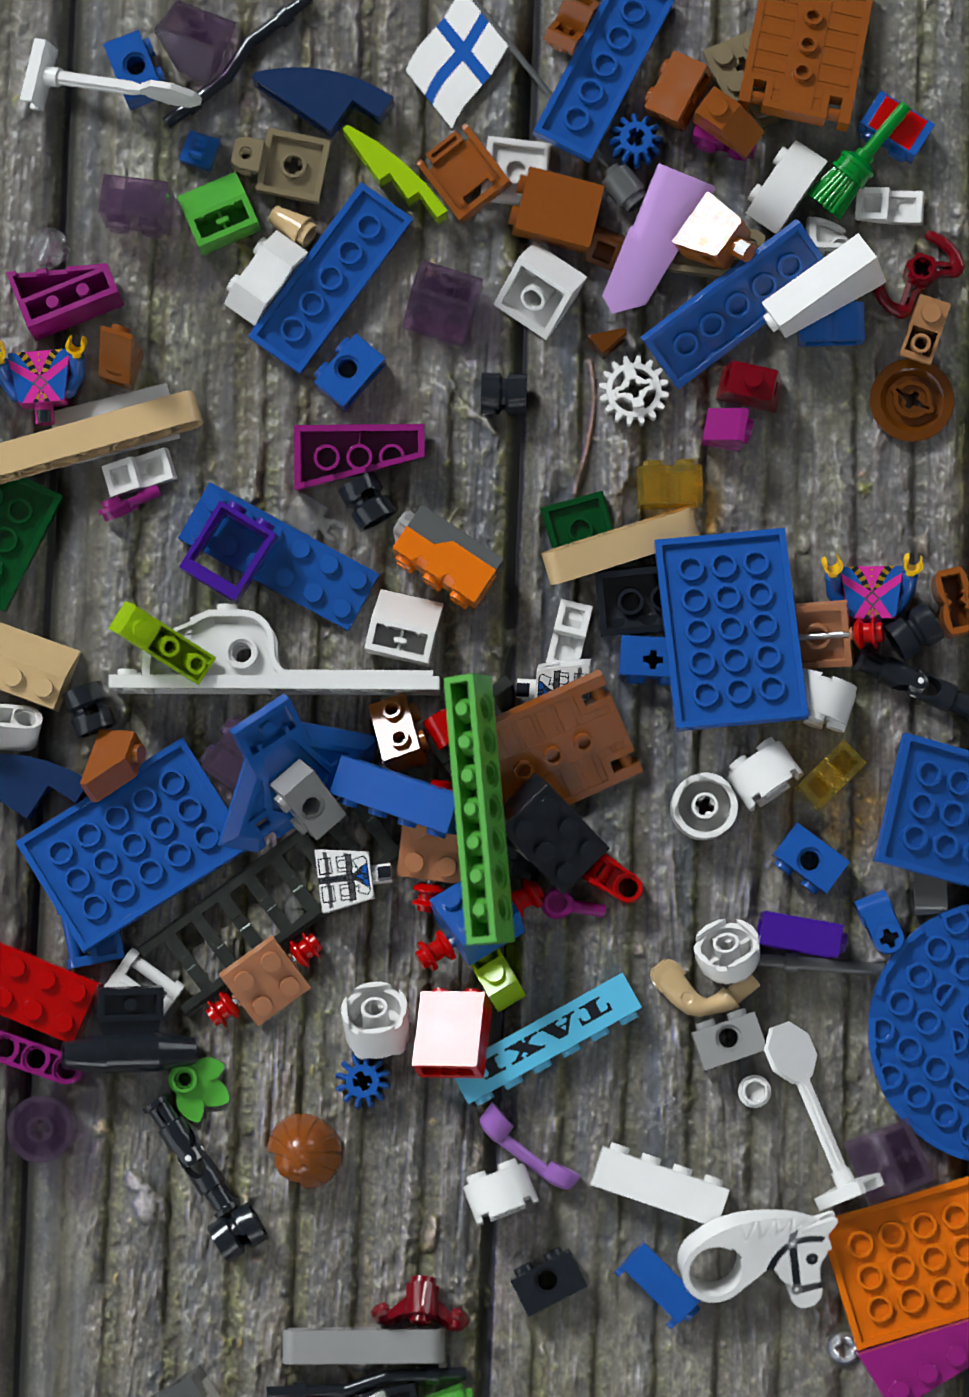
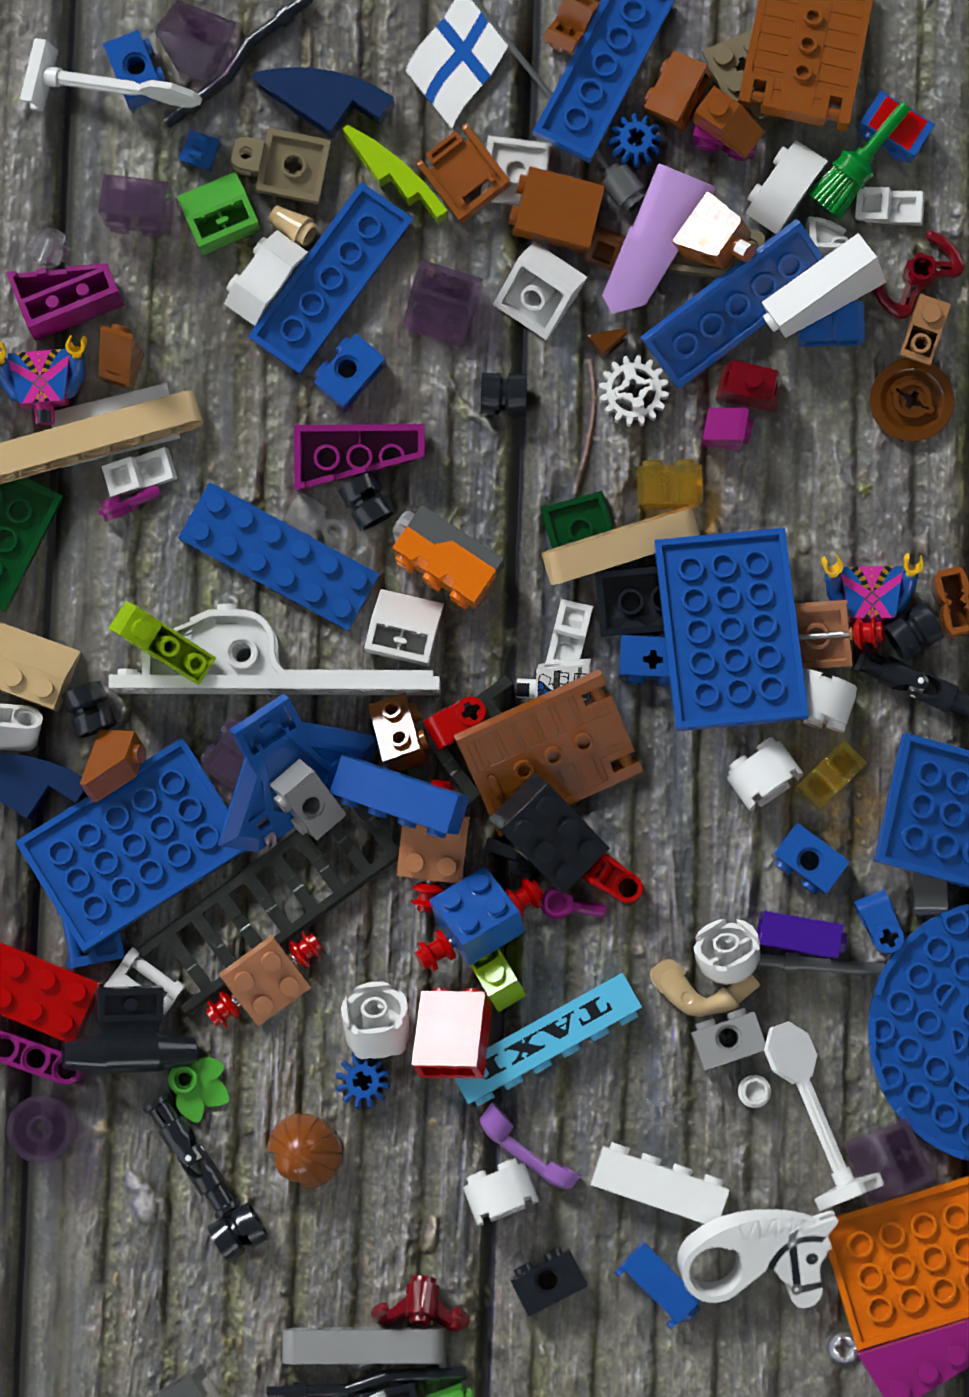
dark purple window [179,500,278,604] -> none
torso [315,849,393,913] -> none
bright green brick [444,673,515,945] -> none
white brick [670,772,738,840] -> none

